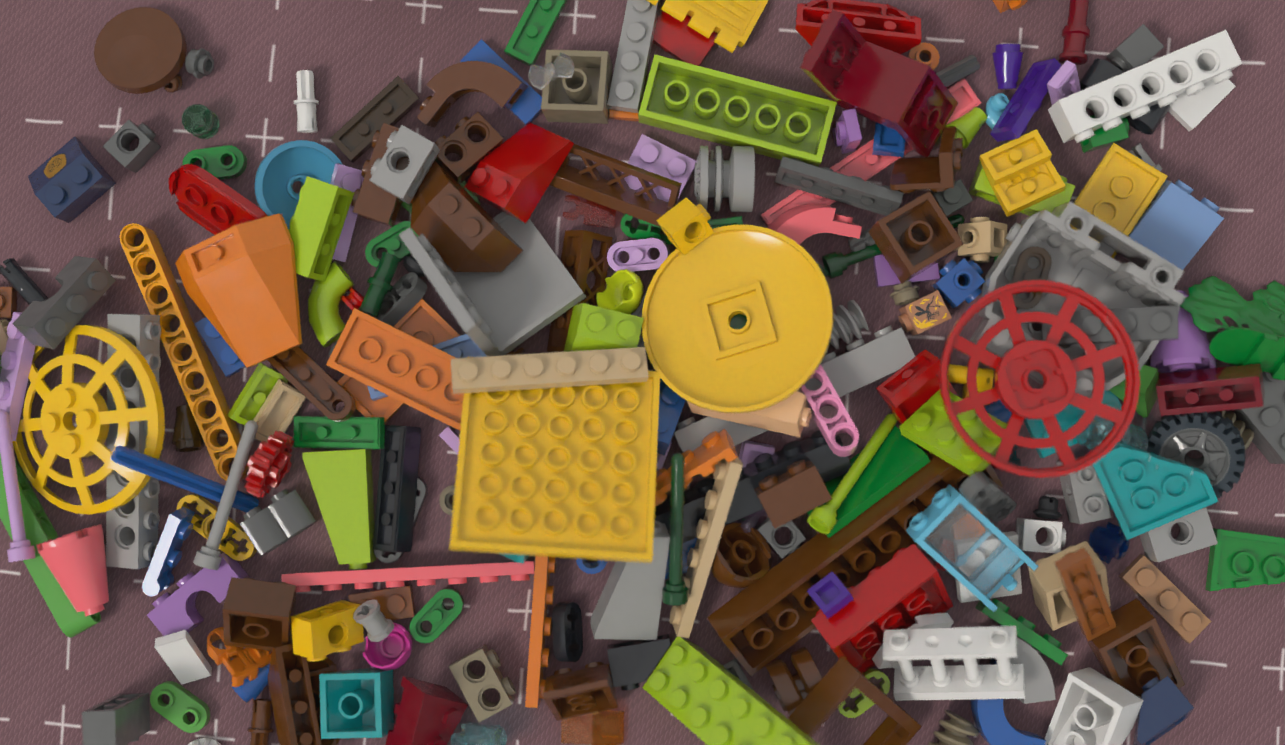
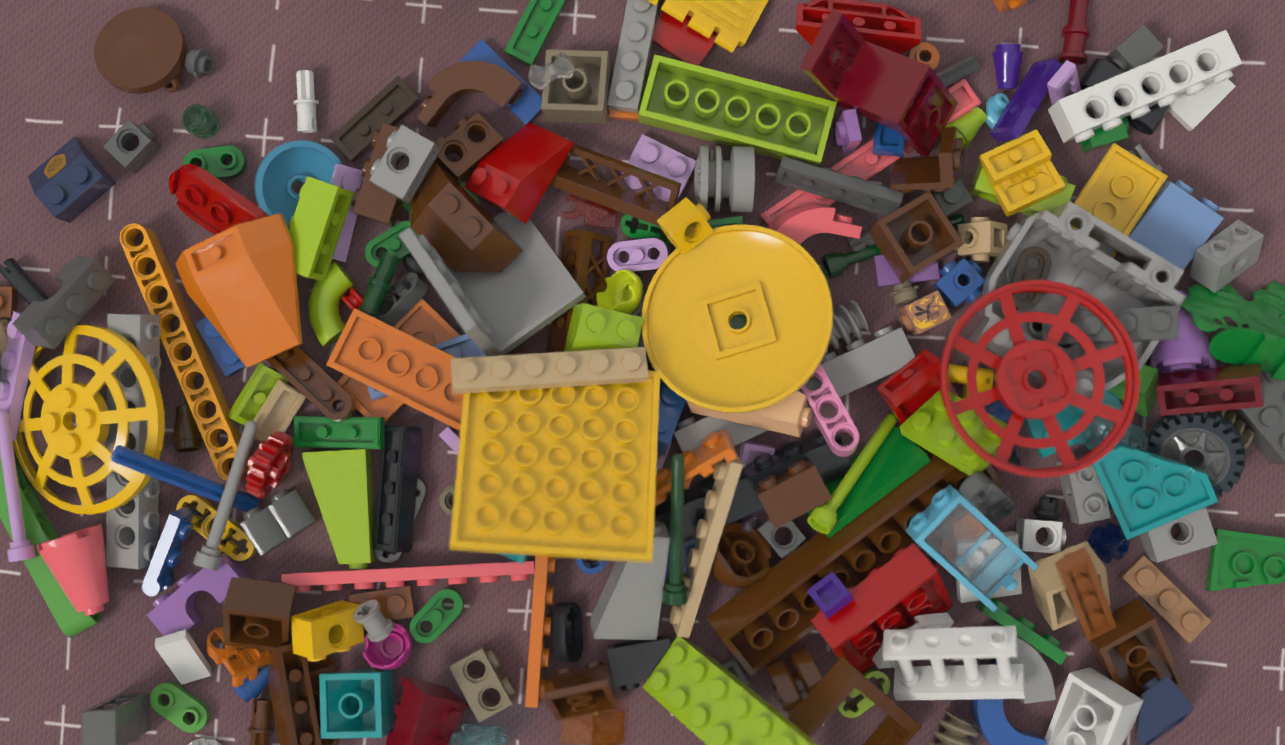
none -> light grey brick [1190,219,1264,293]

